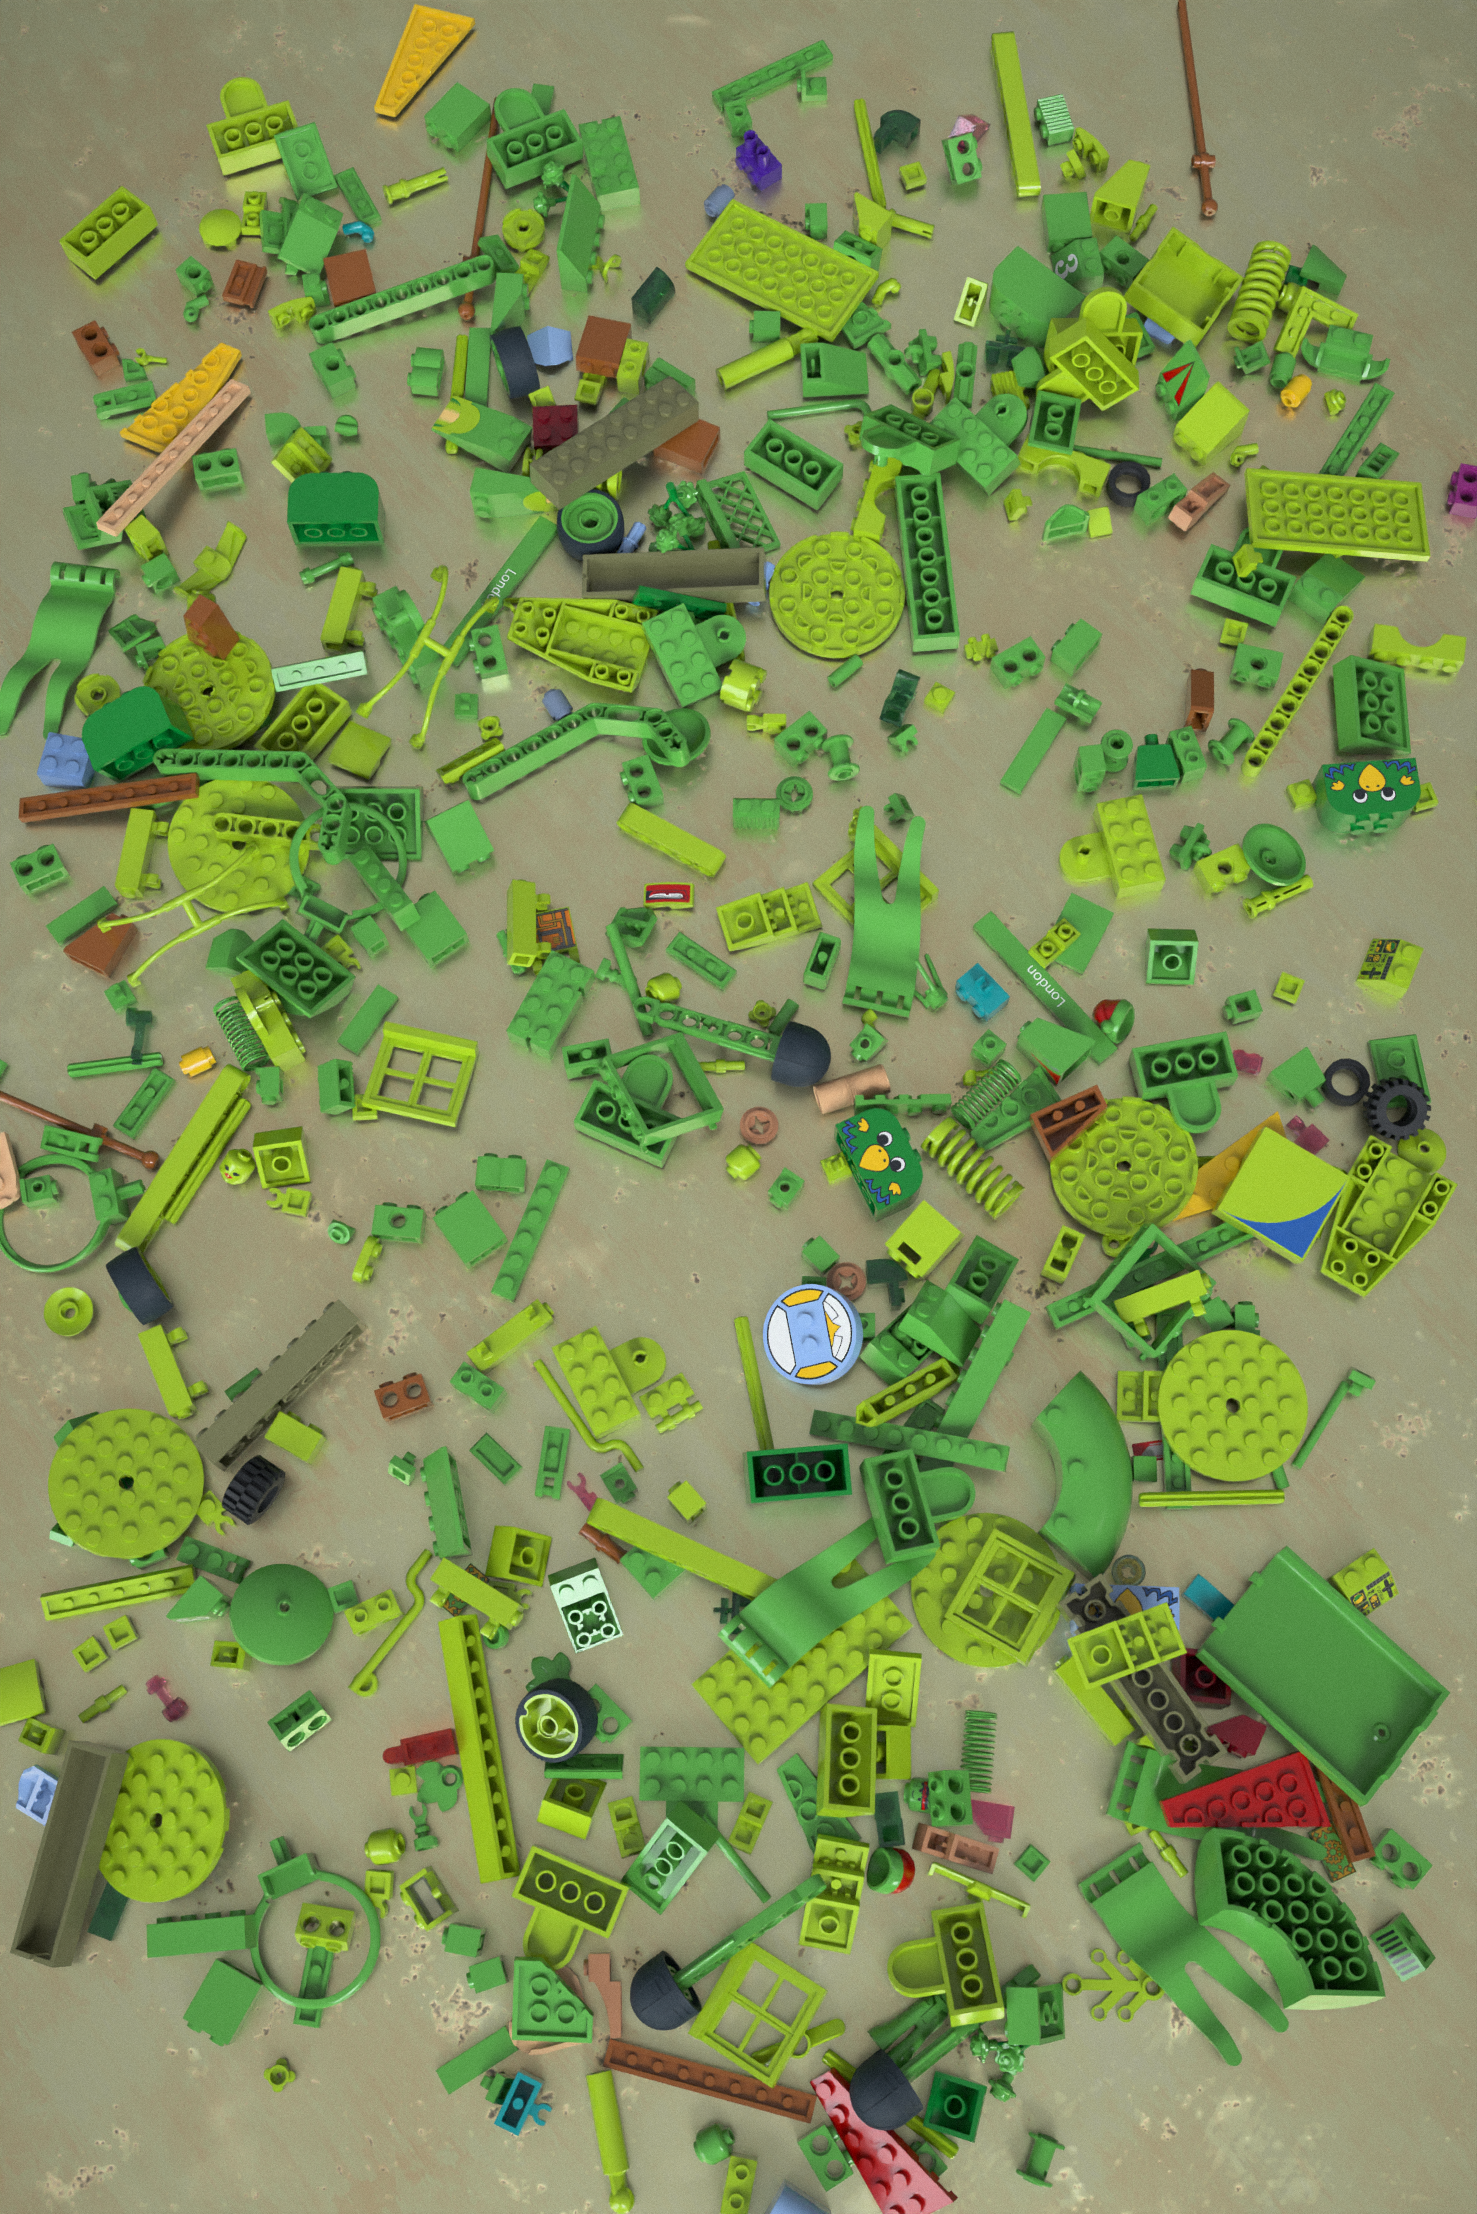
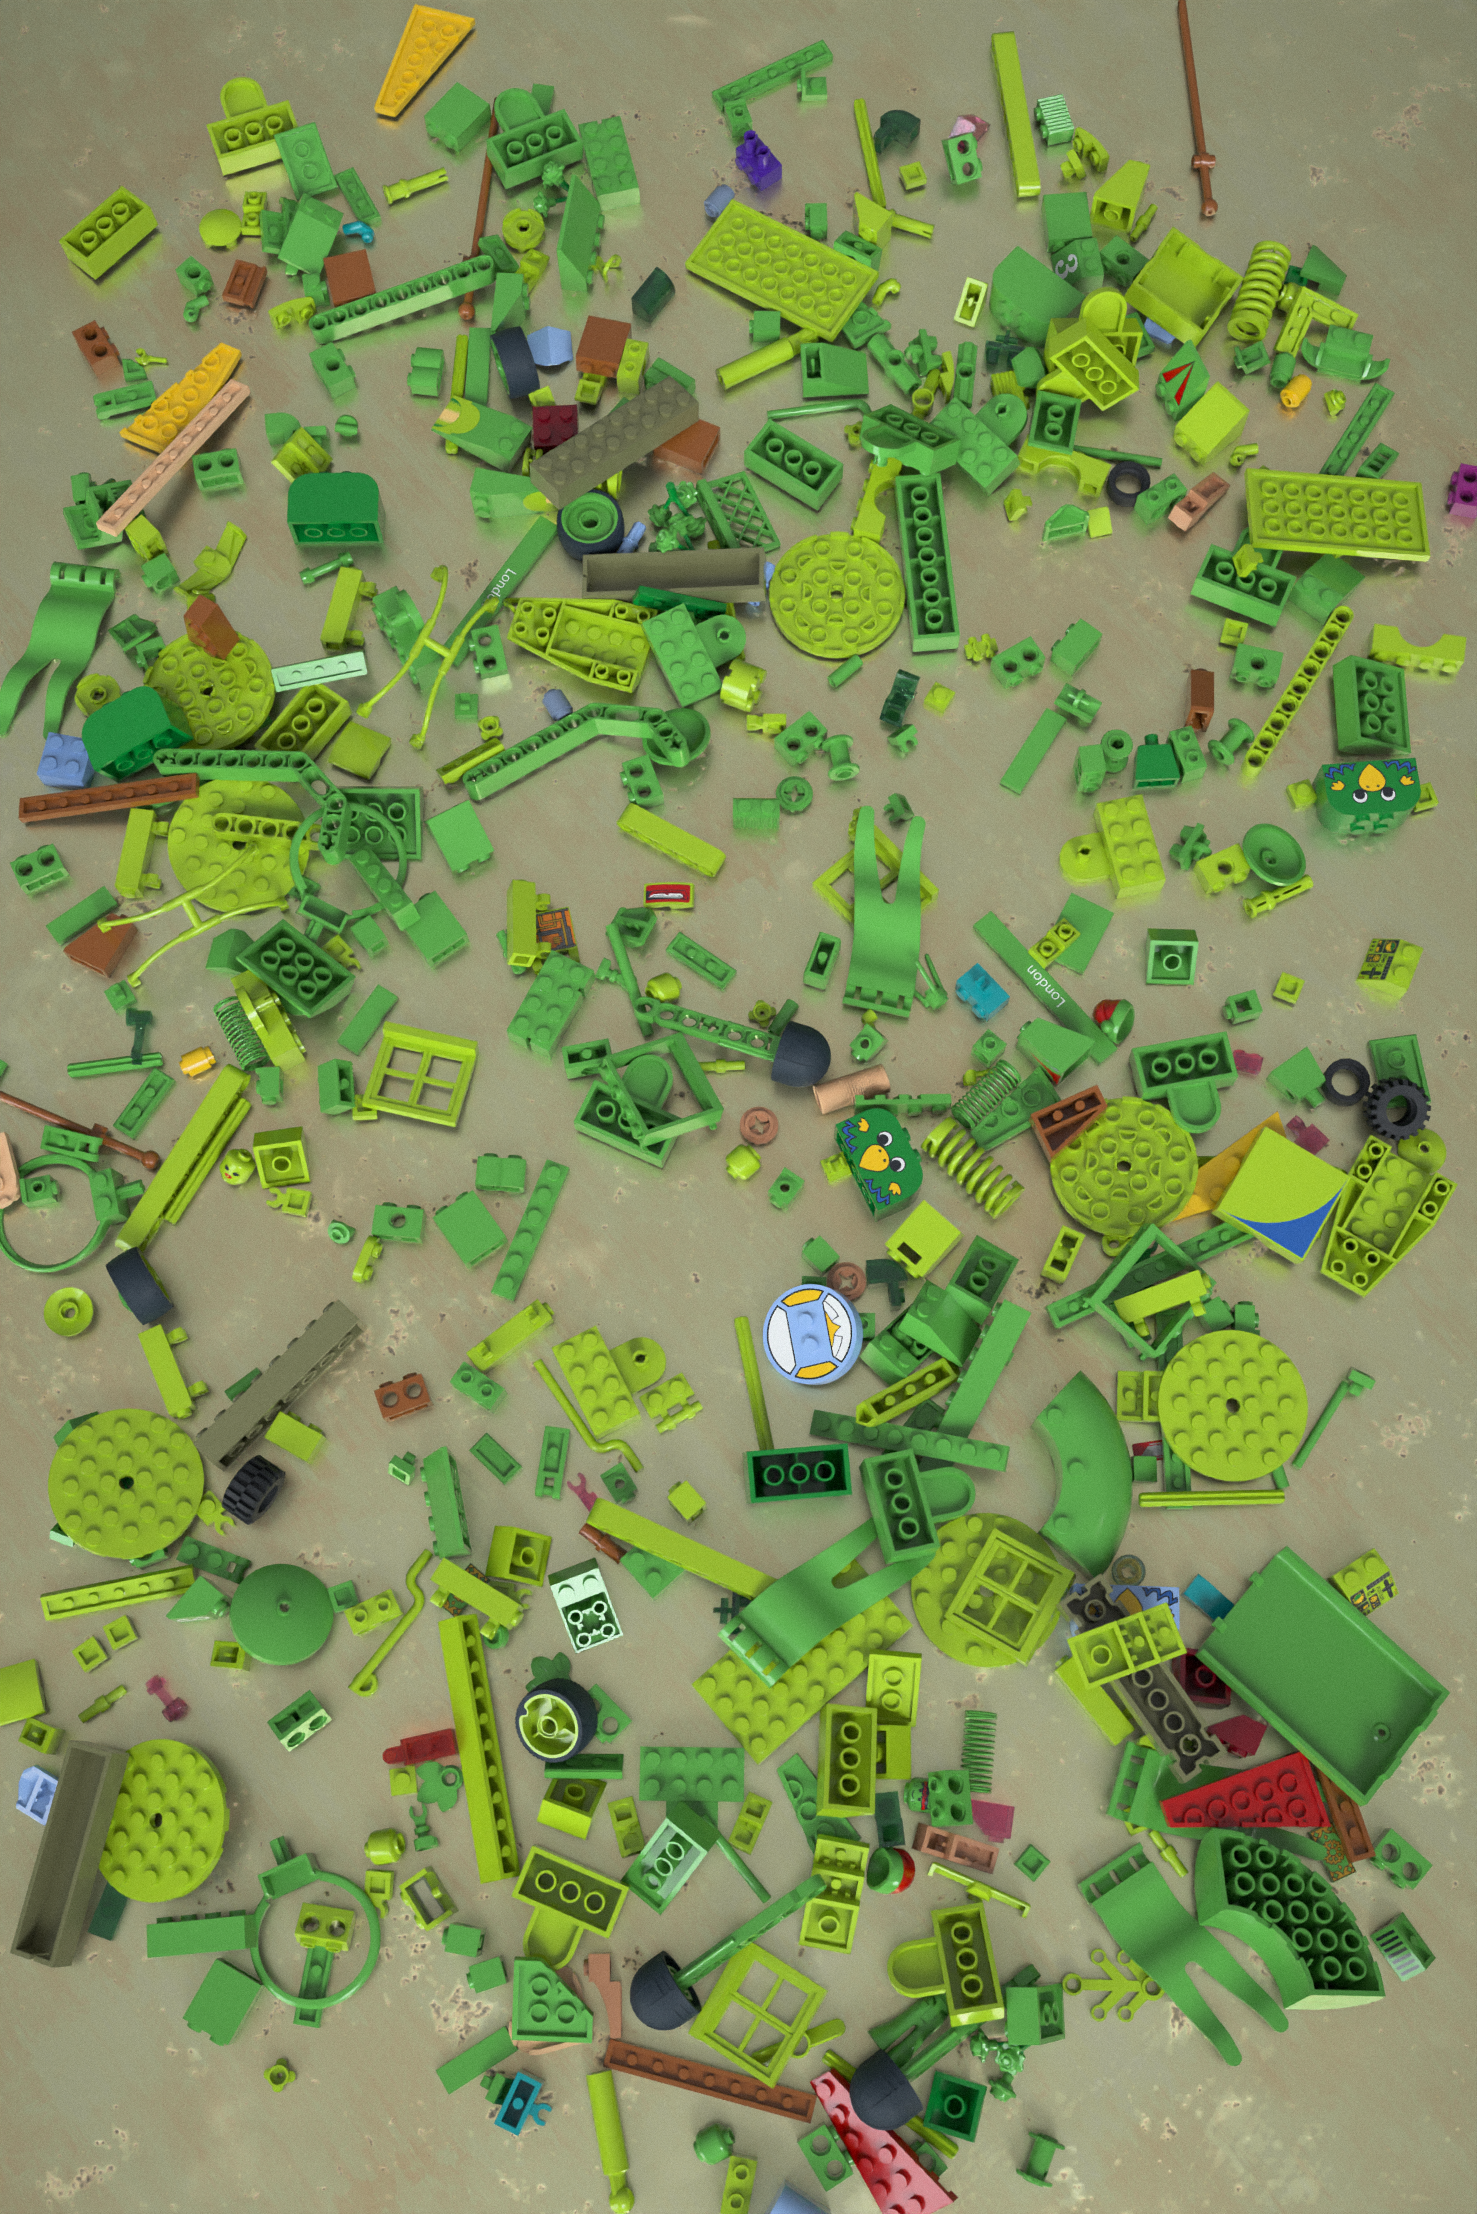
lime slope [716,882,823,951] -> none

